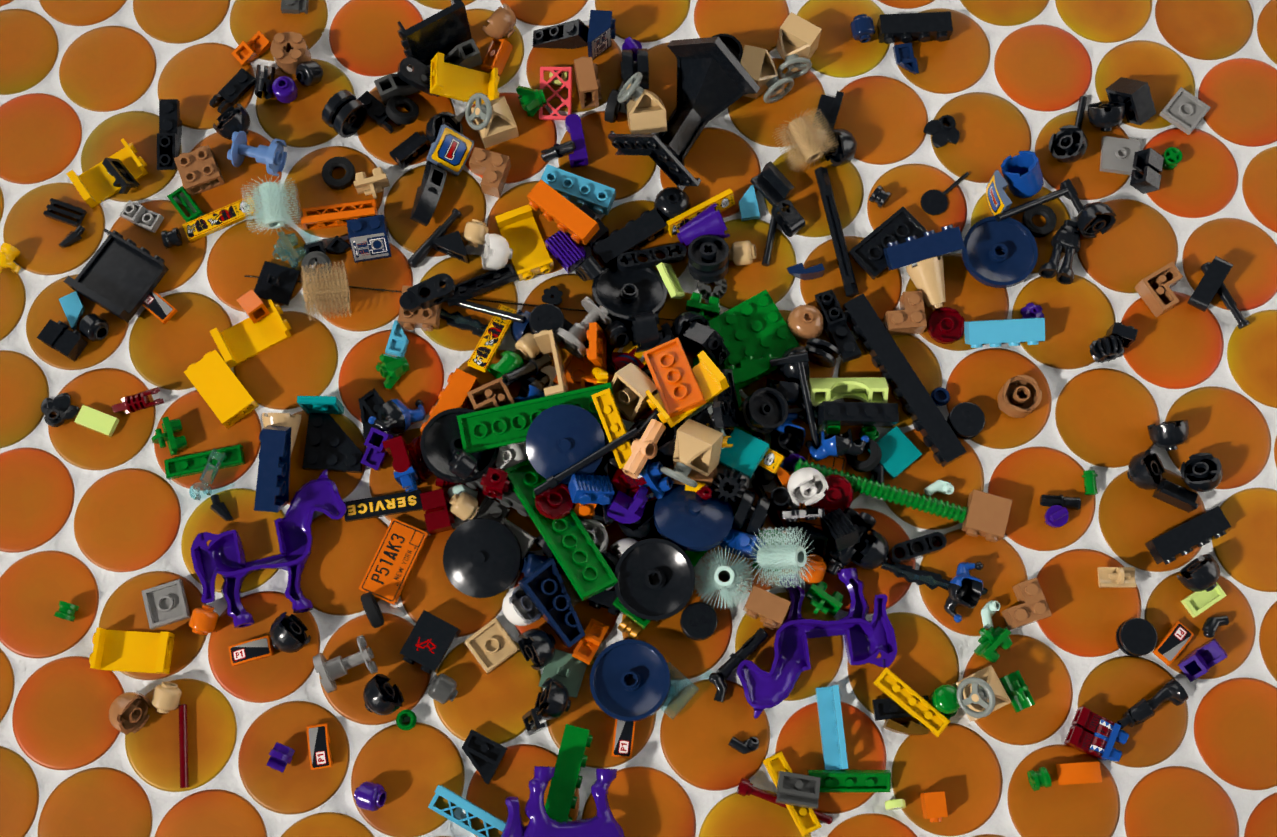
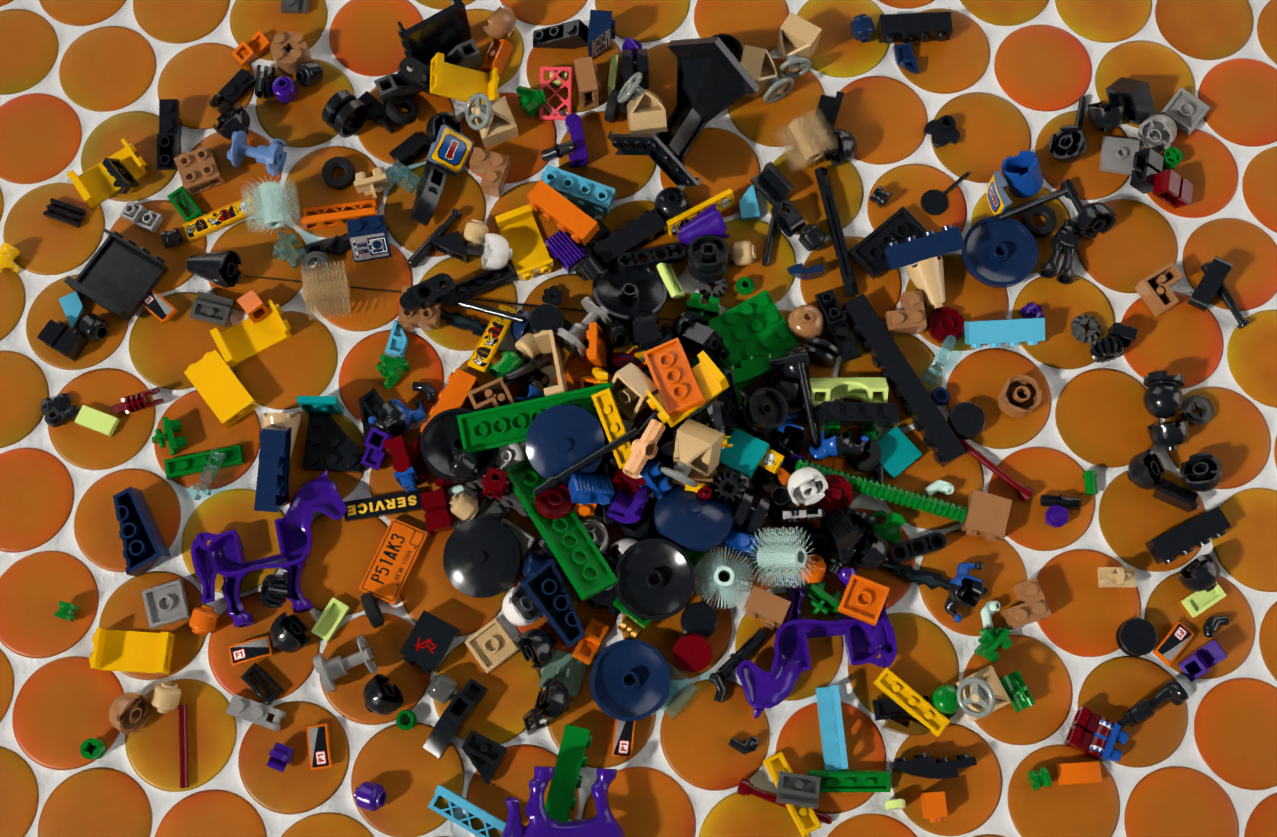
black bar [59,225,85,248] -> none
black bar [210,494,234,521] -> none
black piece [254,261,300,306] -> none
none -> green wheel [80,738,106,760]
none -> dark blue wedge [113,487,172,577]
none -> black cone [186,251,242,288]
none -> dark grey plate [189,291,236,327]
none -> light grey plate [226,694,287,732]
none -> black tile [241,663,285,705]
none -> black gear [260,574,289,608]
none -> yellowish green tile [311,597,350,642]
none -> clear light blue hips [385,160,422,194]
none -> black arm [412,382,437,401]
none -> black slope [423,678,488,760]
none -> yellowish green tile [608,54,619,95]
none -> dark red tile [673,633,712,672]
none -> green plate [736,277,755,295]
none -> black head [798,224,826,251]
none -> orange plate [838,574,890,627]
none -> green plate [870,510,906,543]
none -> black slope [889,753,977,779]
none -> clear light blue piece [920,335,956,387]
none -> dark red piece [957,437,1035,502]
none -> dark grey gear [1071,314,1101,343]
none -> light grey cylinder [1137,114,1177,152]
none -> black tile [1143,371,1184,419]
none -> dark red piece [1152,170,1194,209]
none -> dark grey gear [1182,395,1214,425]

